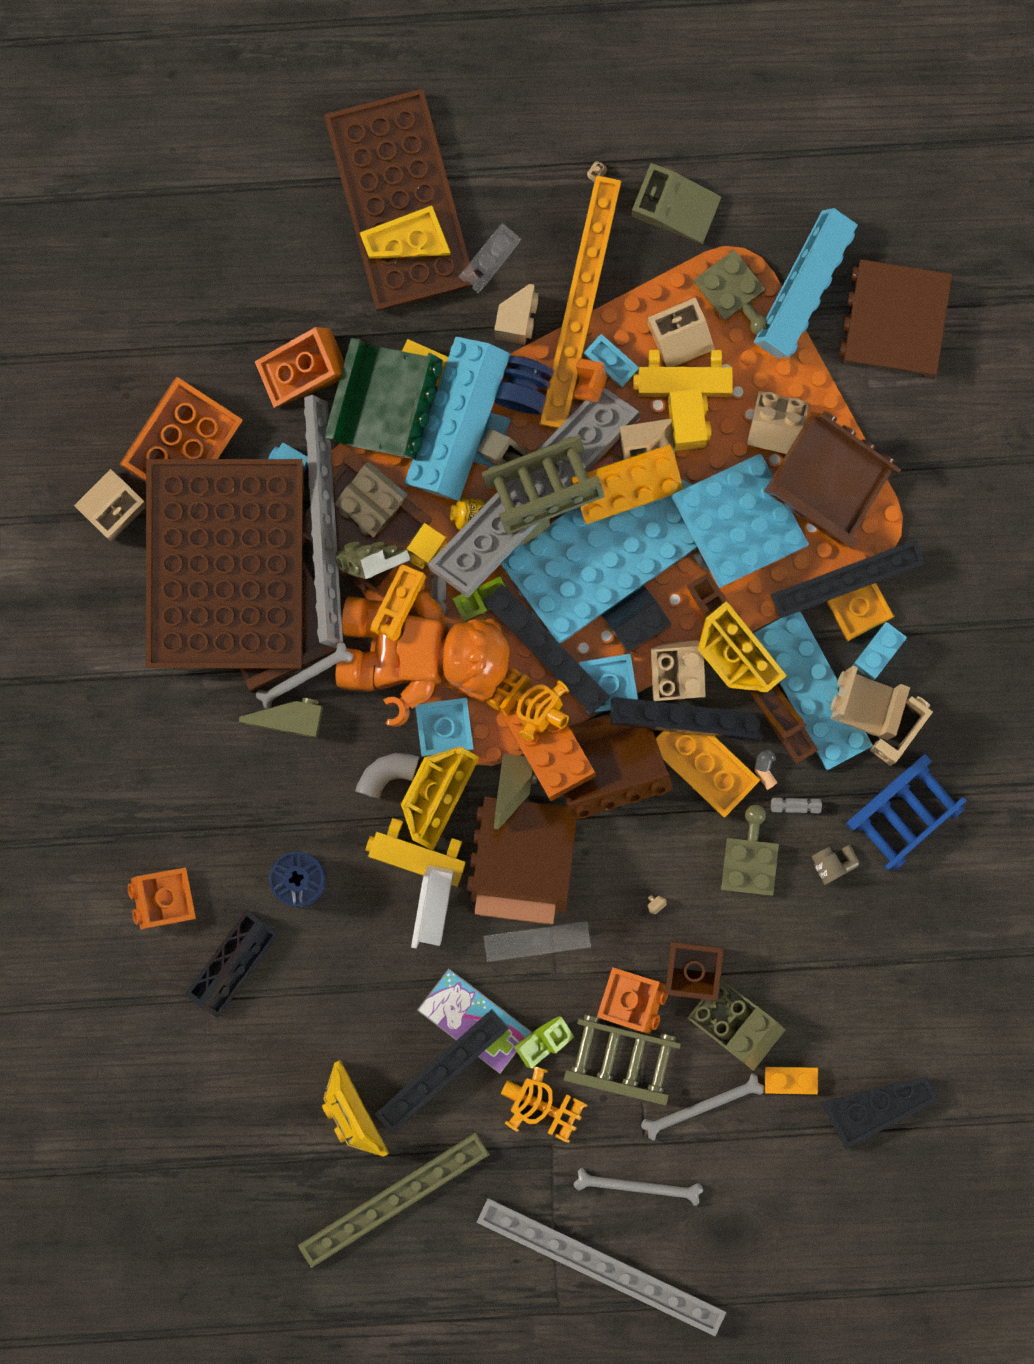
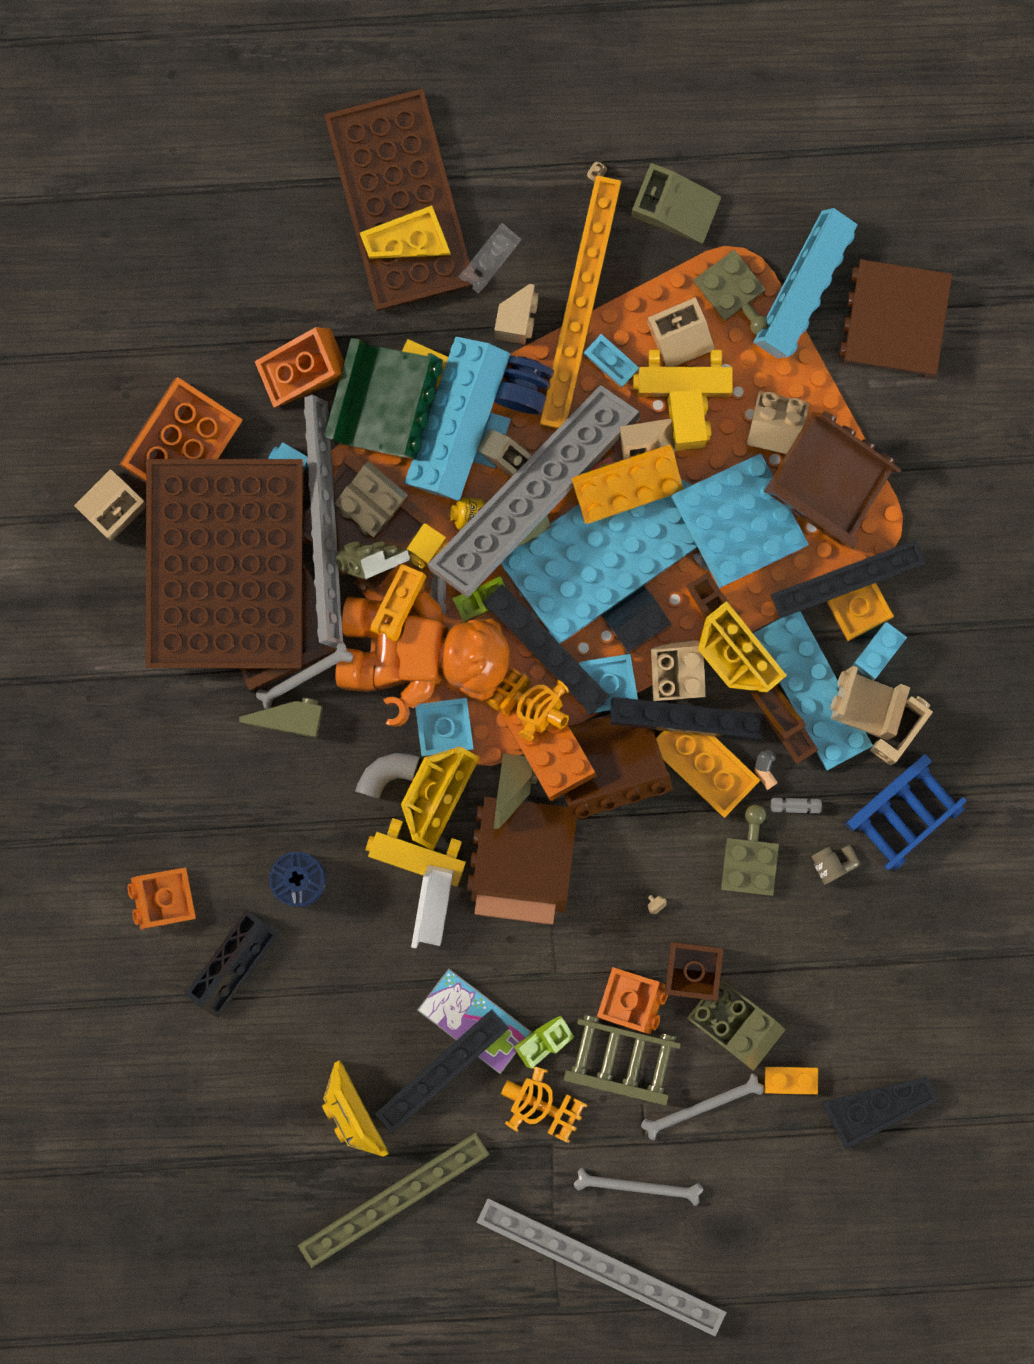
olive fence [482,434,604,535] -> none
clear slope [484,921,591,962] -> none
orange panel [574,359,608,402] -> none

